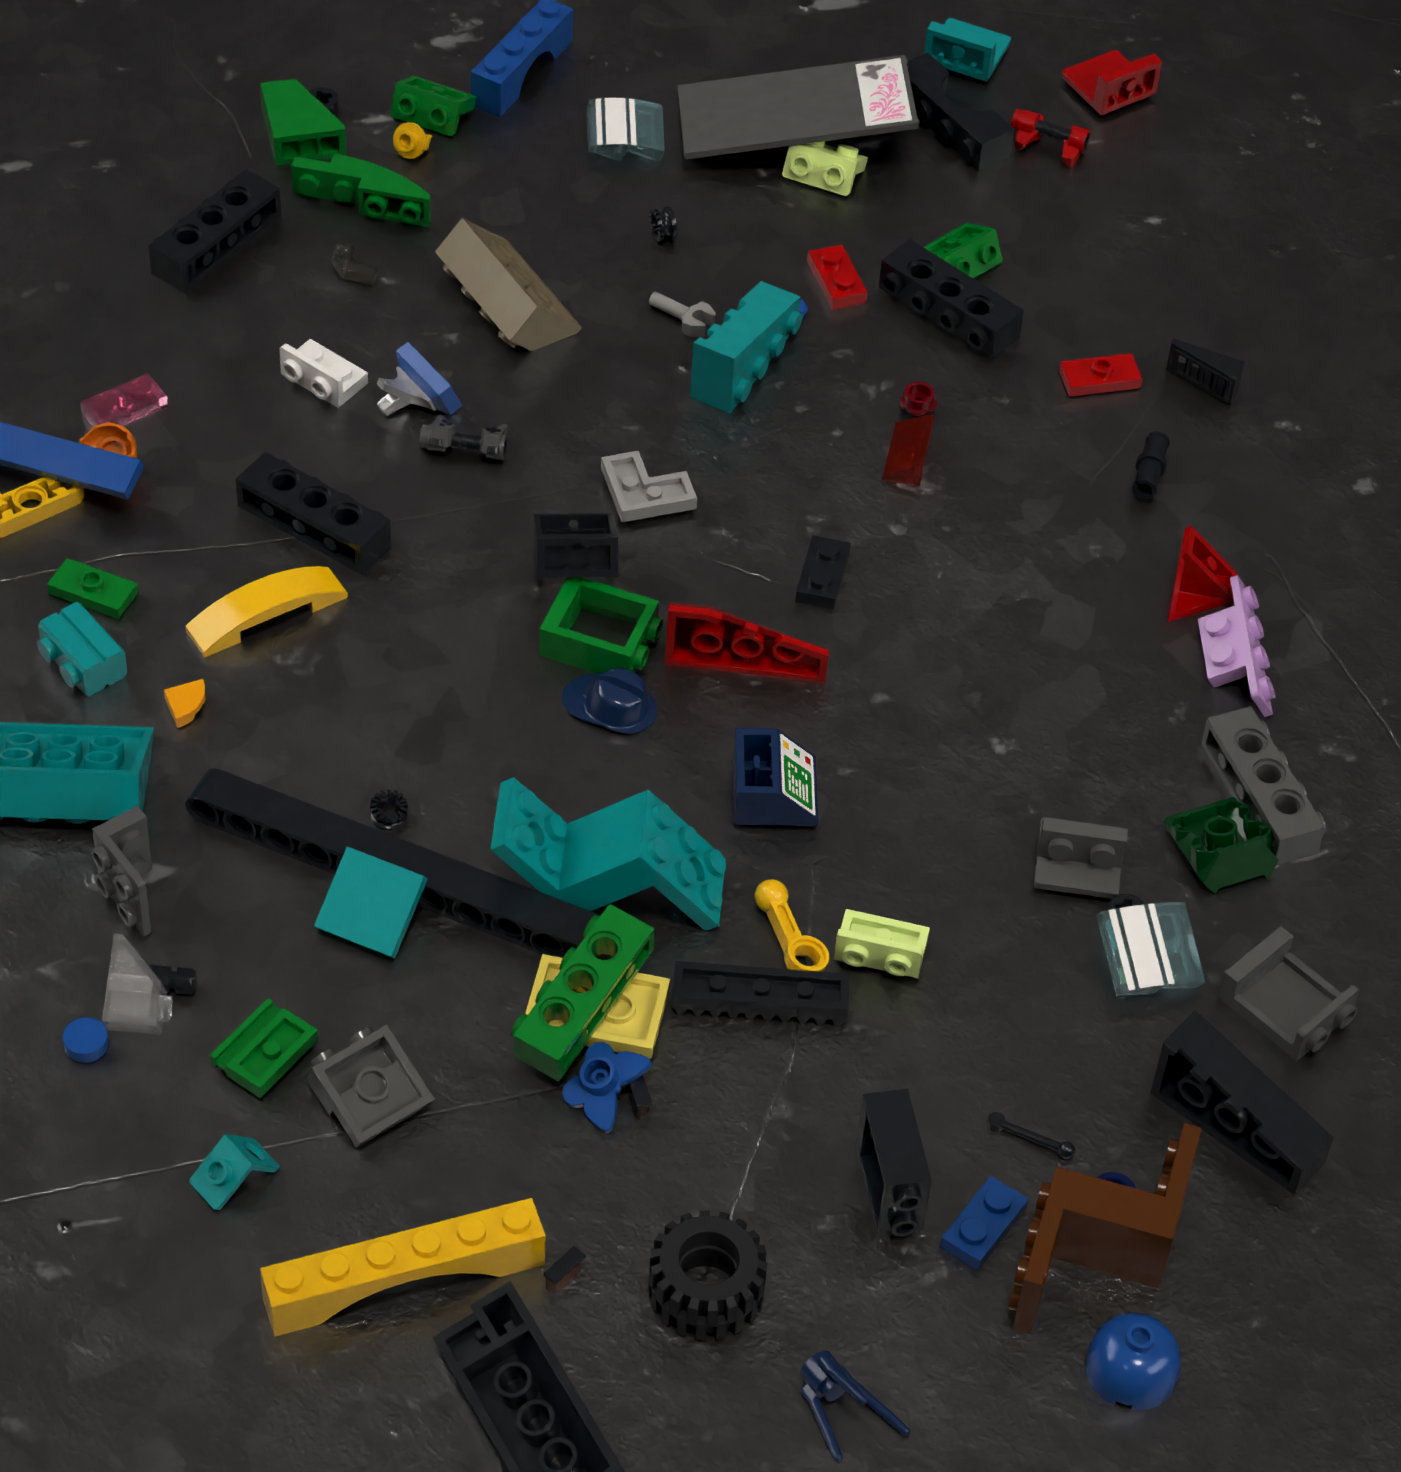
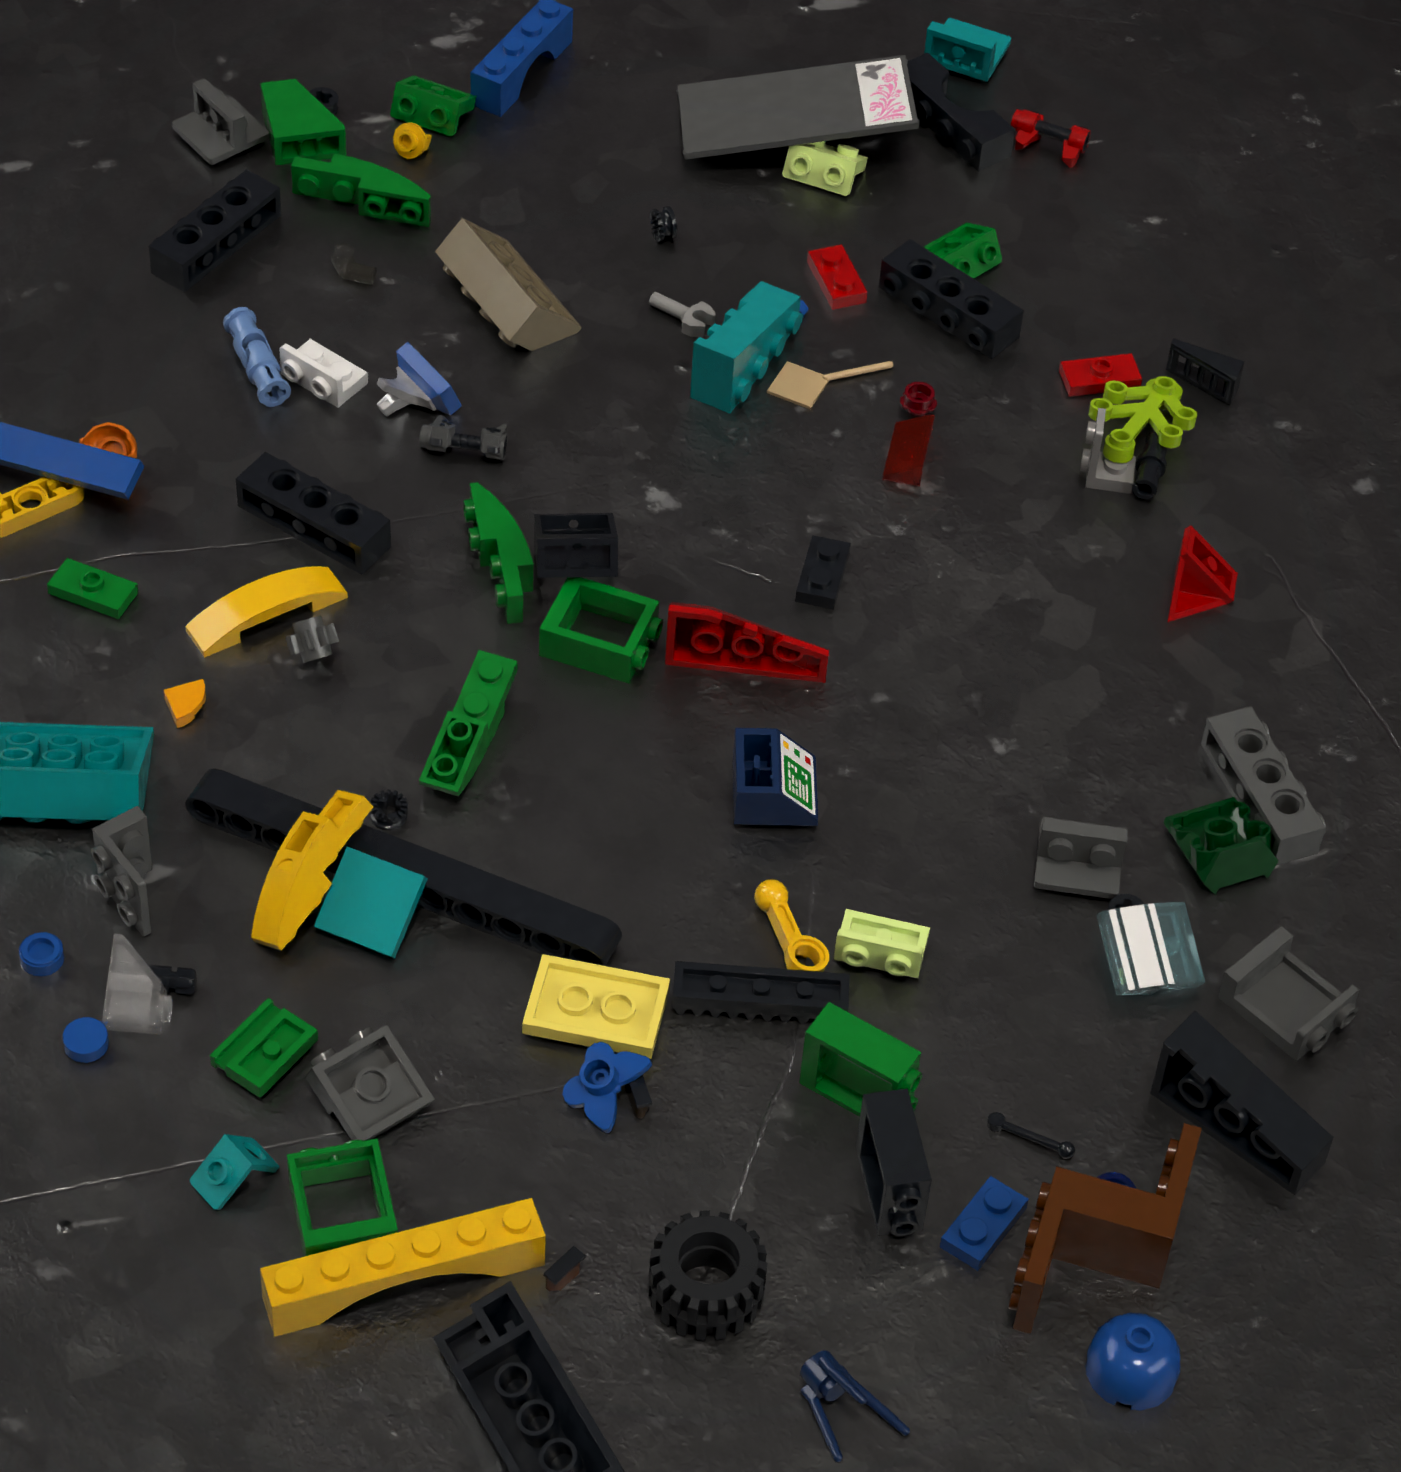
teal brick [37,602,127,697] -> none
clear pink plate [80,373,168,426] -> none
teal bracket [490,777,726,931] -> none
green brick [511,904,654,1082] -> none
dark blue piece [562,668,657,734] -> none
clear light blue slope [587,98,665,162] -> none
light grey plate [601,451,697,522] -> none
red bracket [1061,50,1162,115] -> none
lavender bracket [1198,575,1275,717] -> none
none -> blue tile [19,932,64,976]
none -> dark grey bracket [172,78,269,165]
none -> medium blue piece [223,307,291,407]
none -> yellow slope [251,790,373,951]
none -> dark grey gear [286,616,339,663]
none -> green window [286,1138,398,1257]
none -> green slope [419,650,518,796]
none -> green slope [463,482,534,624]
none -> tan piece [767,361,893,409]
none -> green window [799,1002,923,1117]
none -> light grey bracket [1080,408,1136,494]
none -> lime plant [1088,376,1197,463]

